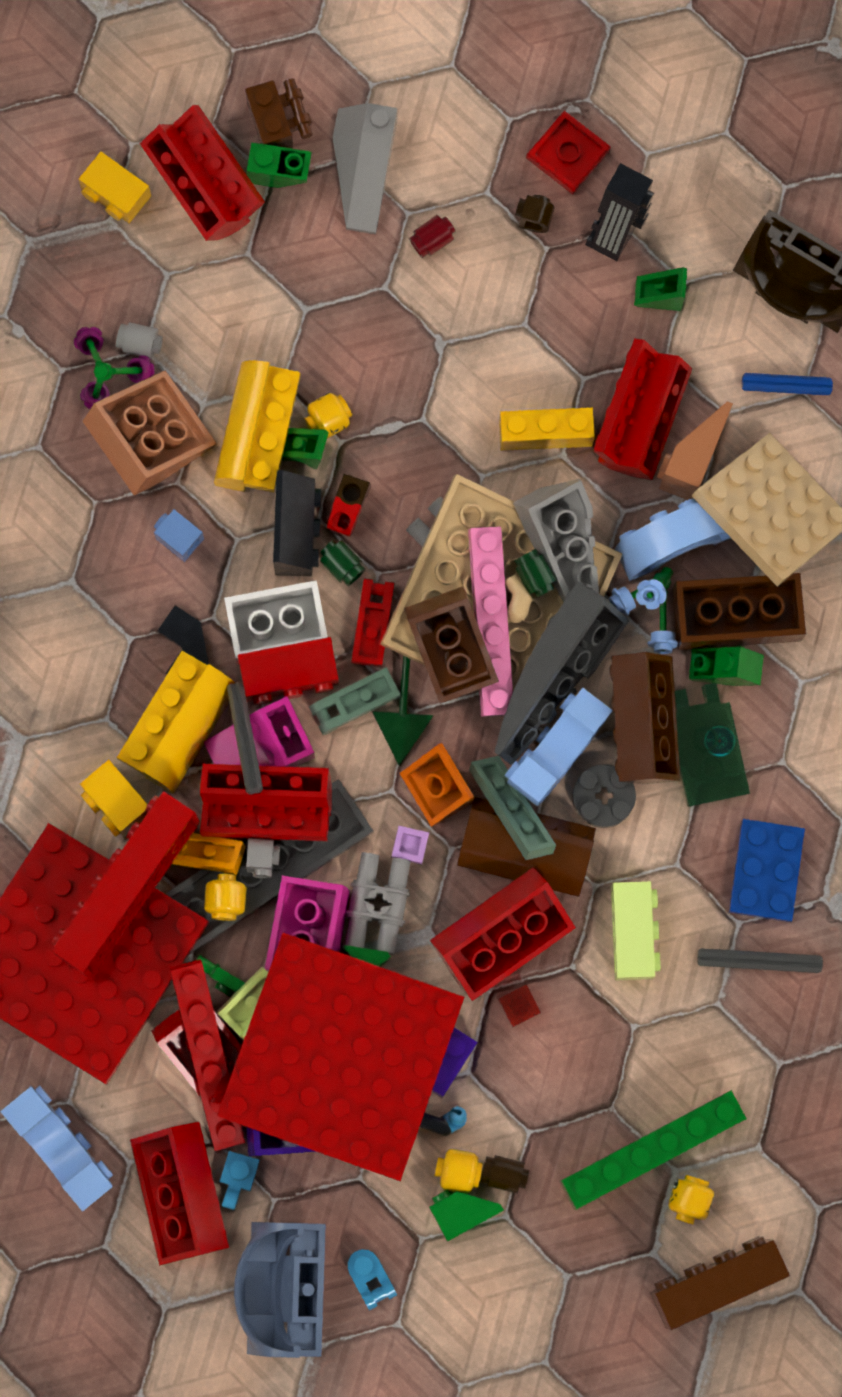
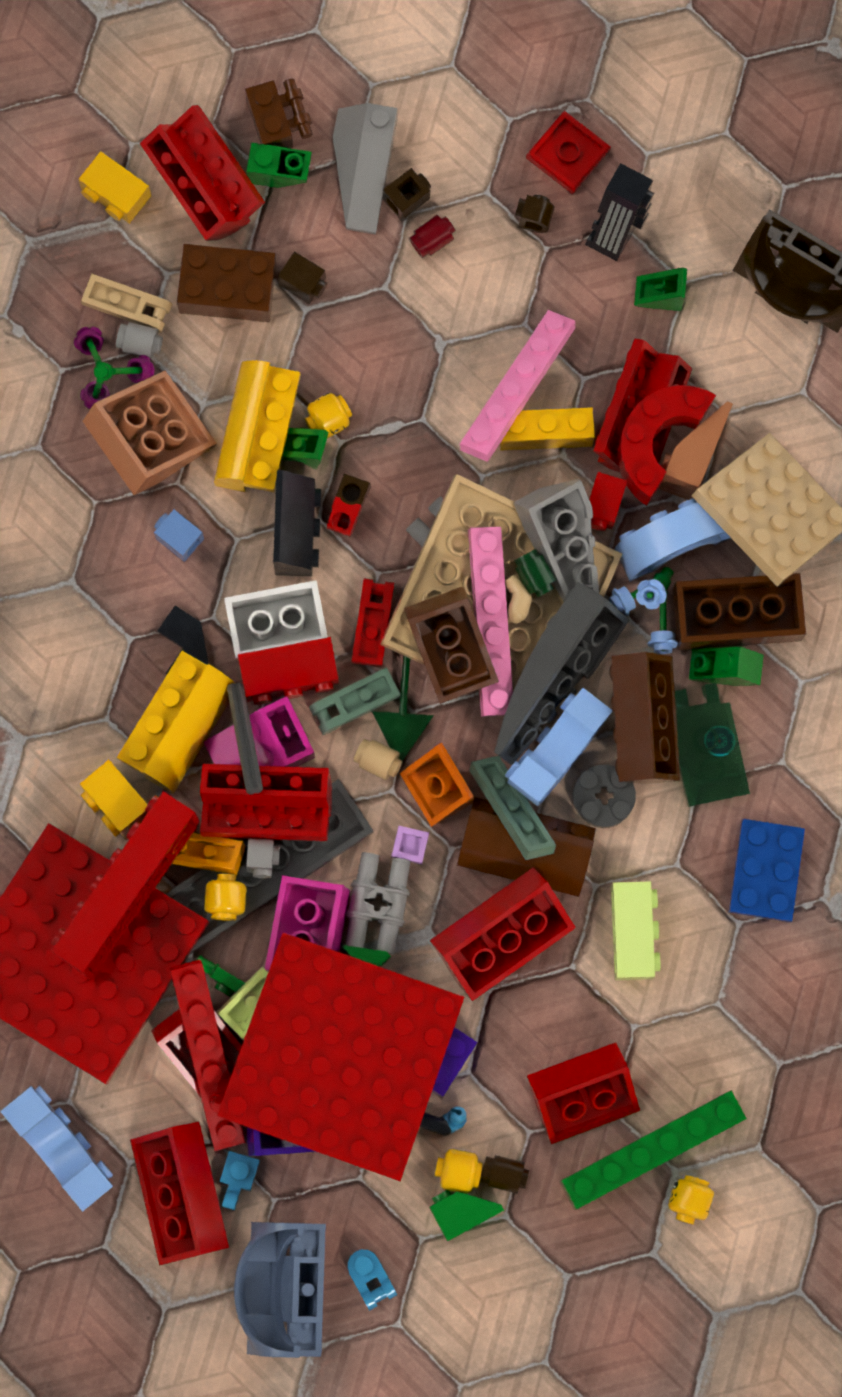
dark green brick [320,540,366,586] -> none
clear red plate [498,984,541,1028] -> none
reddish brown brick [650,1236,790,1330] -> none
dark grey axle [697,948,823,973] -> none
blue axle [742,373,833,395] -> none
none -> tan plate [81,274,172,333]
none -> reddish brown brick [177,244,277,322]
none -> dark brown brick [278,251,327,304]
none -> tan brick [353,739,403,780]
none -> dark brown brick [383,168,431,222]
none -> bright pink plate [460,310,575,462]
none -> red slope [527,1042,640,1145]
none -> red slope [589,472,627,531]
none -> red brick [618,385,716,506]

